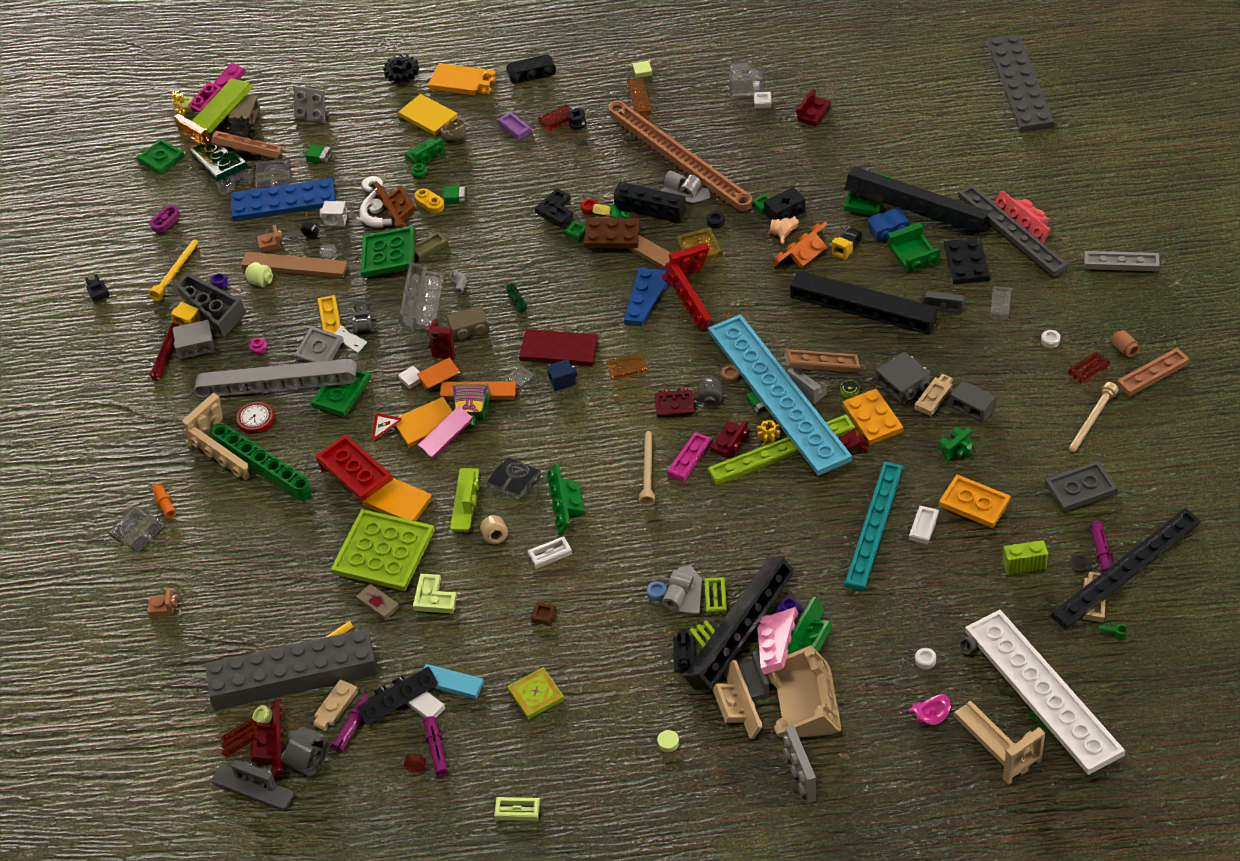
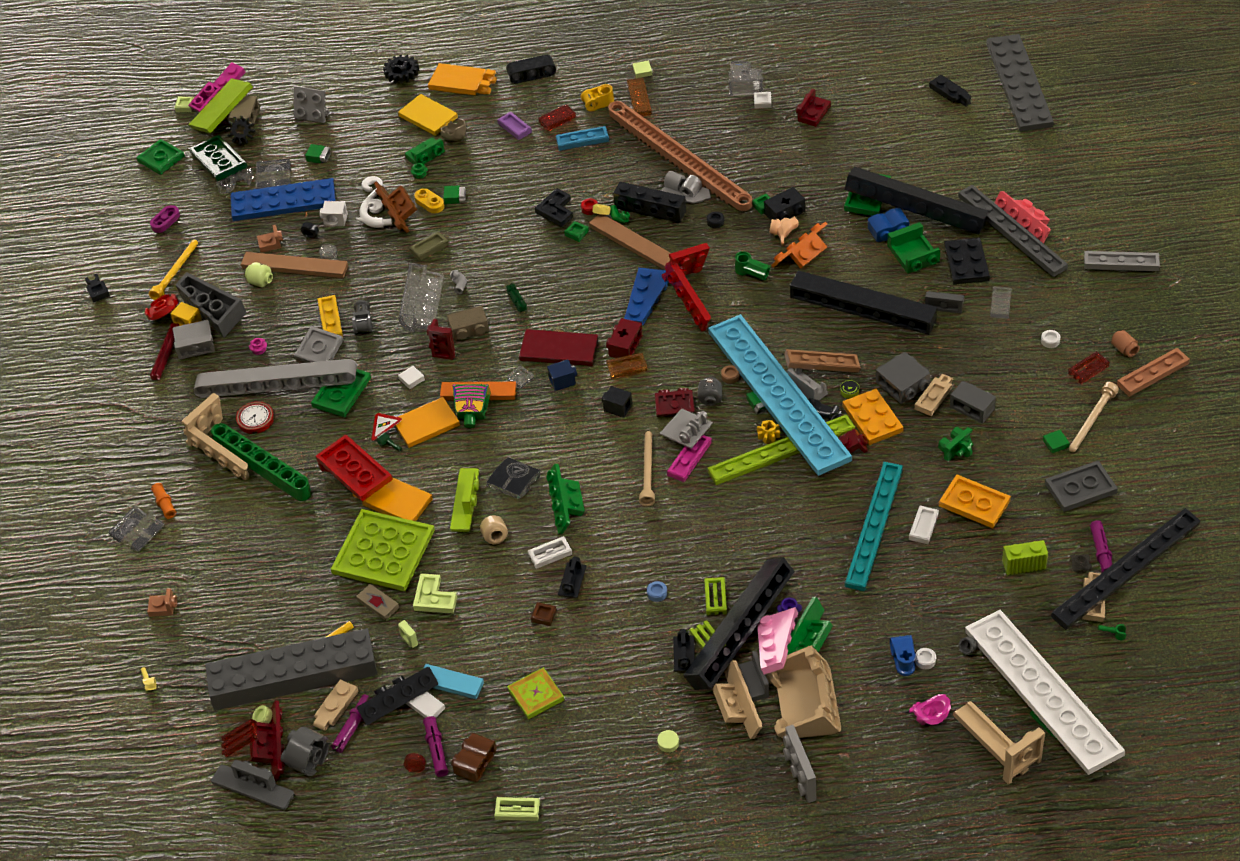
clear yellow plate [172,90,187,124] -> none
clear orange tile [173,114,211,146] -> none
dark purple plate [210,273,229,289] -> none
nougat plate [211,131,282,159] -> none
white sticker [334,325,367,353] -> none
green plate [360,226,416,278] -> none
orange slope [417,357,460,390] -> none
tile [418,405,473,459] -> none
black wheel [568,108,586,130] -> none
reddish brown plate [584,218,640,248] -> none
light grey panel [662,565,702,614] -> none
clear yellow plate [677,228,722,261] -> none
dark red bracket [710,420,750,459] -> none
leg [832,226,862,260] -> none
none -> light yellow hand [141,667,157,691]
none -> red tile [145,294,179,320]
none -> dark green hand [377,432,402,452]
none -> yellowish green tile [398,620,418,648]
none -> reddish brown brick [451,733,497,783]
none -> dark azure tile [556,126,609,151]
none -> black hinge [558,556,587,598]
none -> yellow piece [581,84,614,112]
none -> black brick [602,386,633,418]
none -> dark red brick [606,318,643,362]
none -> light grey hinge [660,408,713,448]
none -> green piece [734,251,771,280]
none -> black piece [808,398,842,420]
none -> blue piece [890,635,915,676]
none -> black hinge [929,75,971,107]
none -> green tile [1043,430,1070,453]

